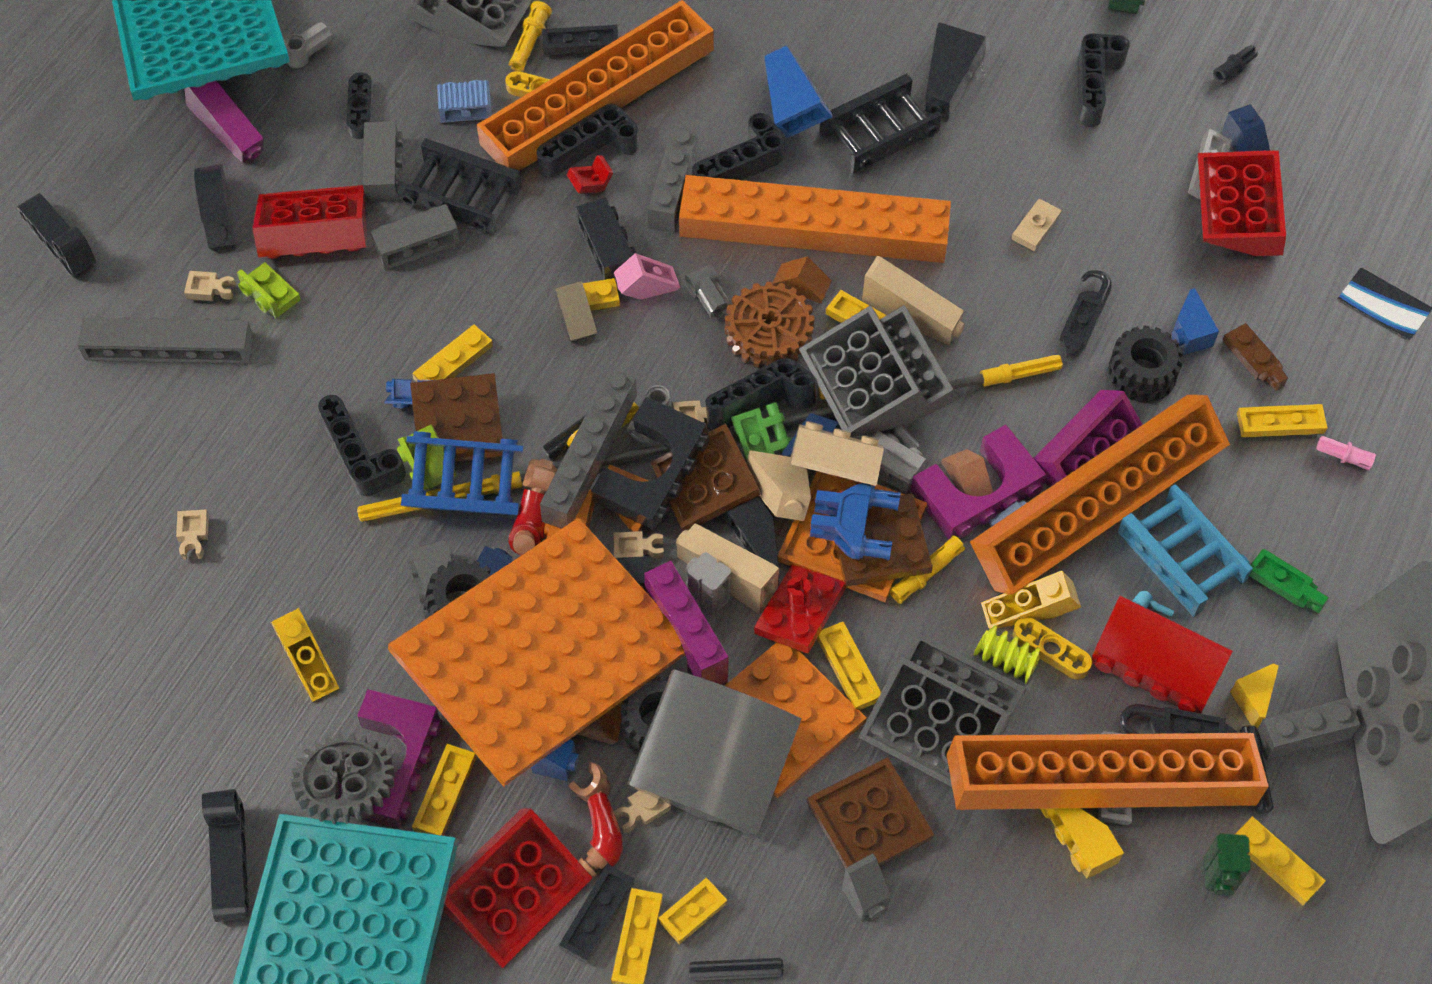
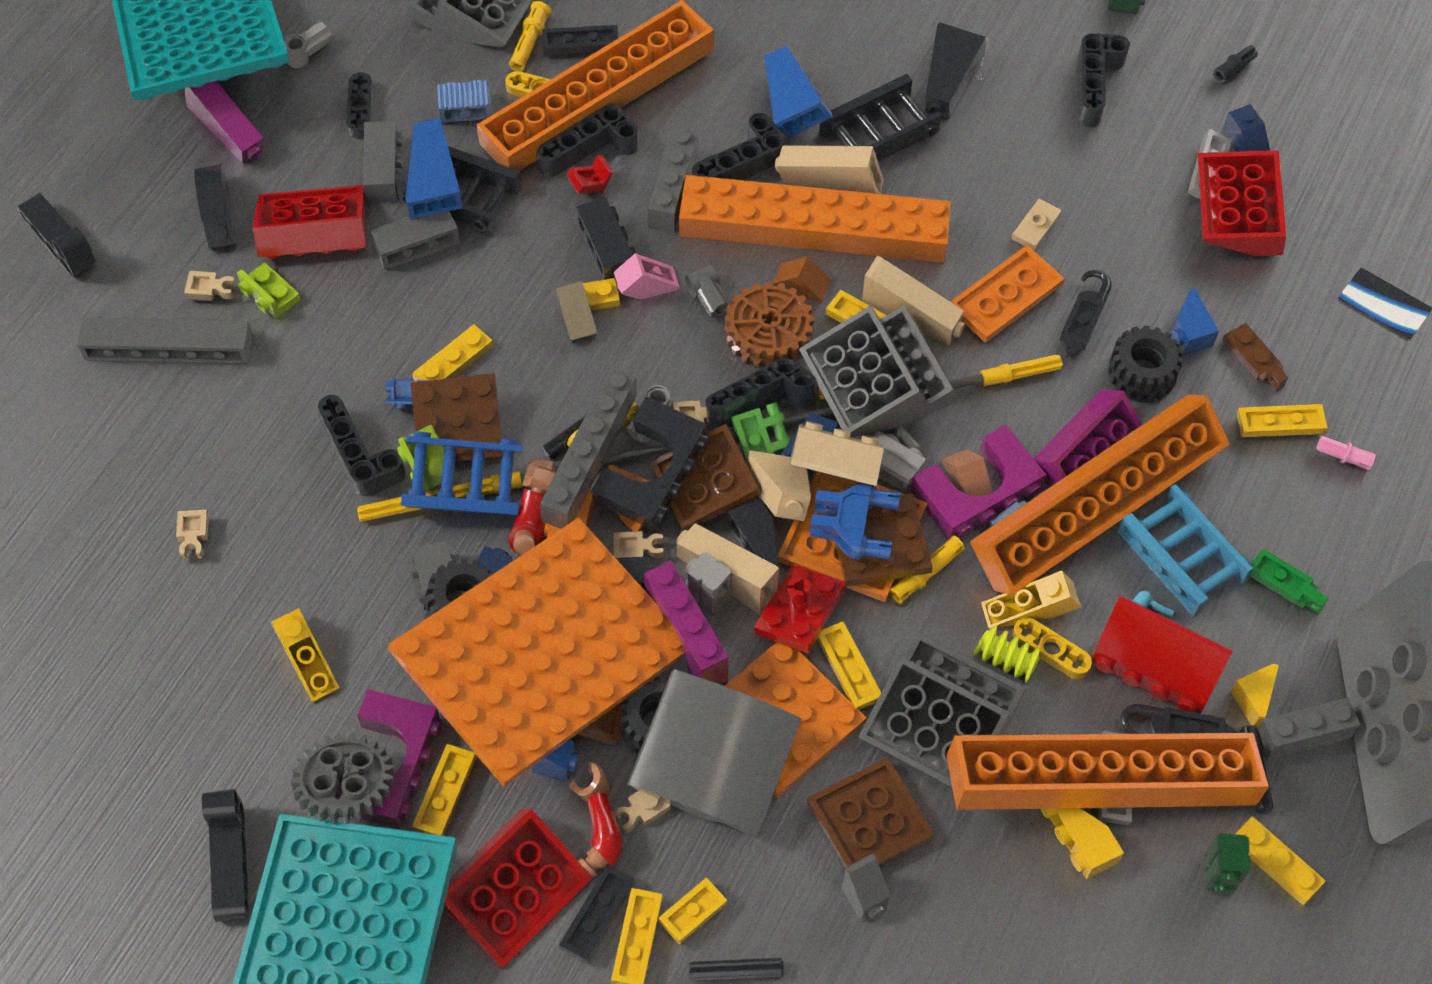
none -> blue slope [406,118,463,219]
none -> tan slope [775,146,884,194]
none -> orange plate [950,245,1065,343]

